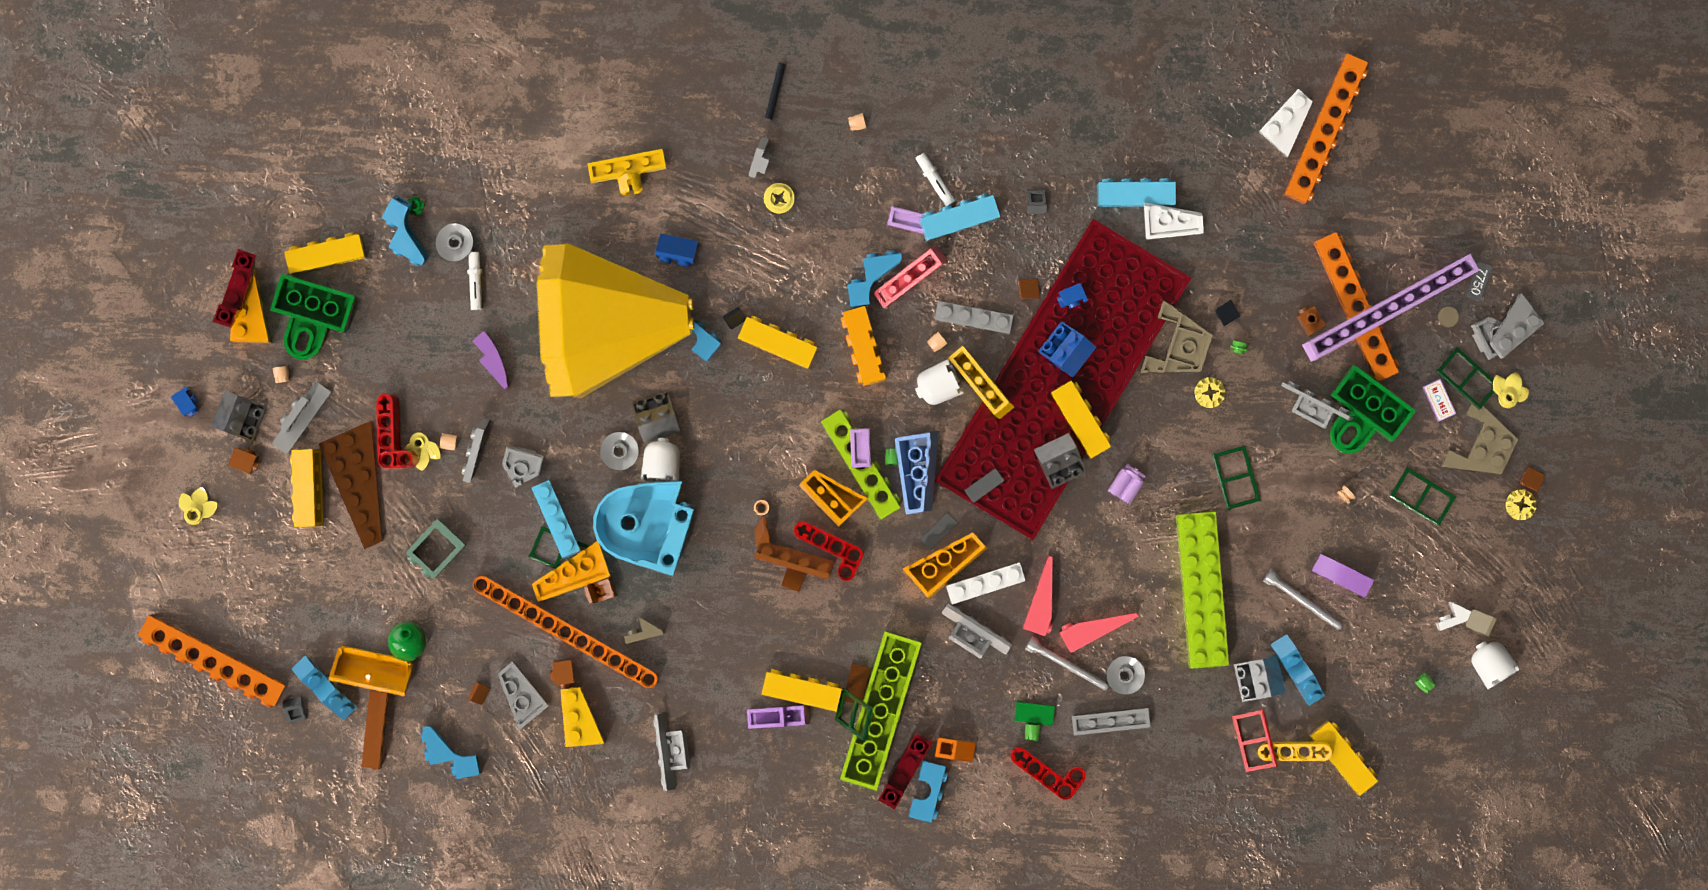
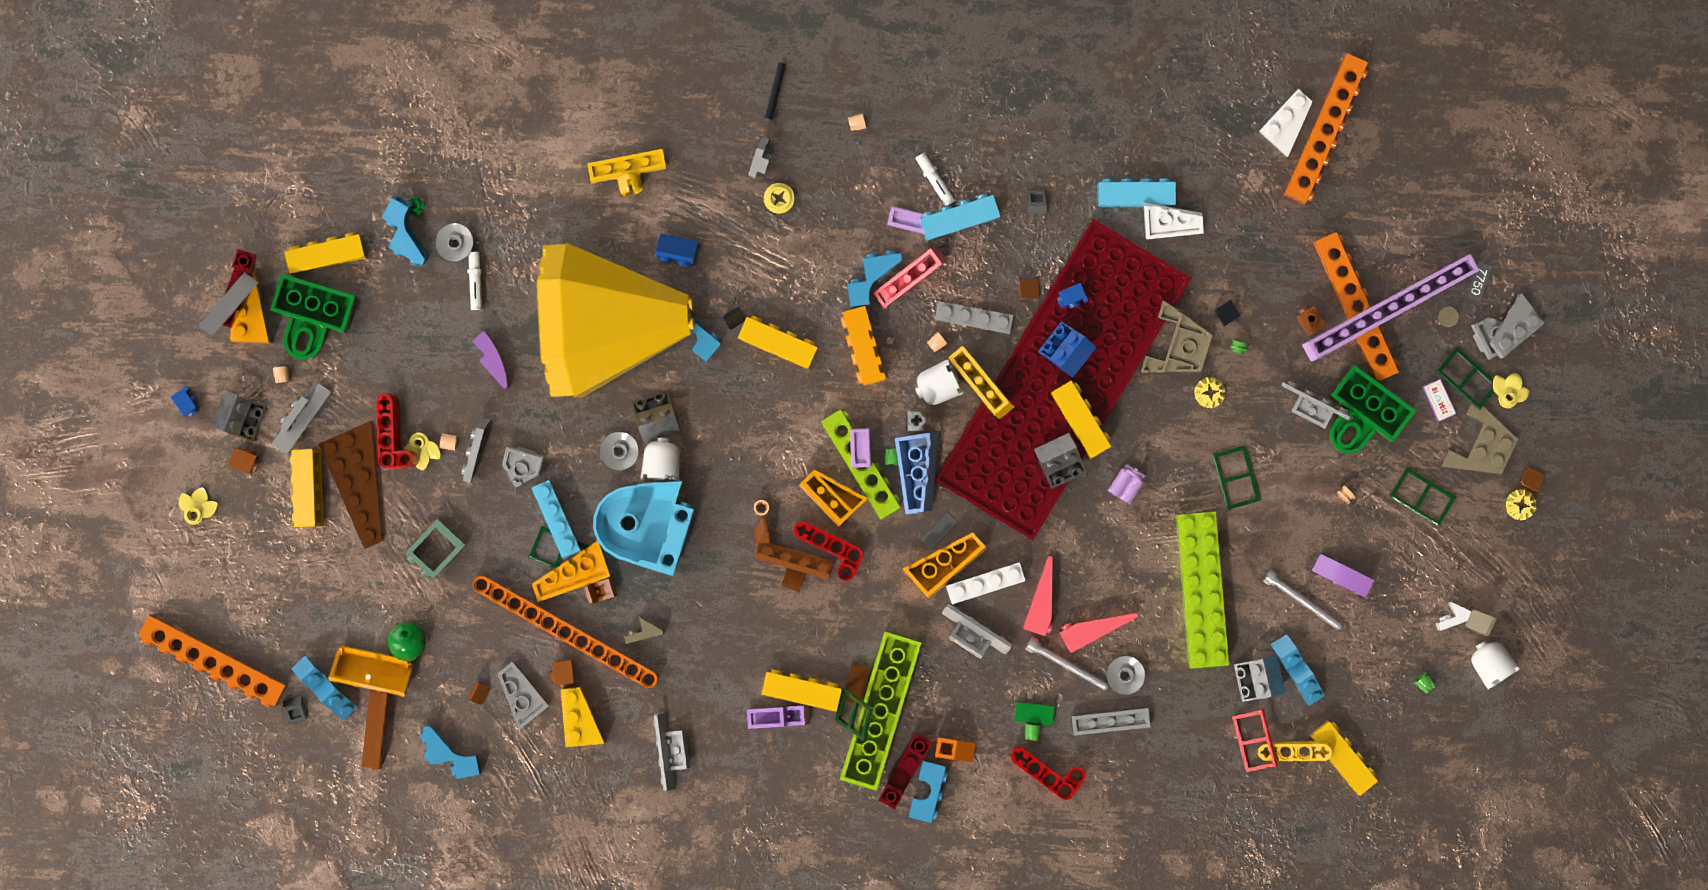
dark grey sticker [964,468,1004,503] -> none
none -> light grey sticker [199,272,258,336]
none -> light grey piece [907,411,925,431]

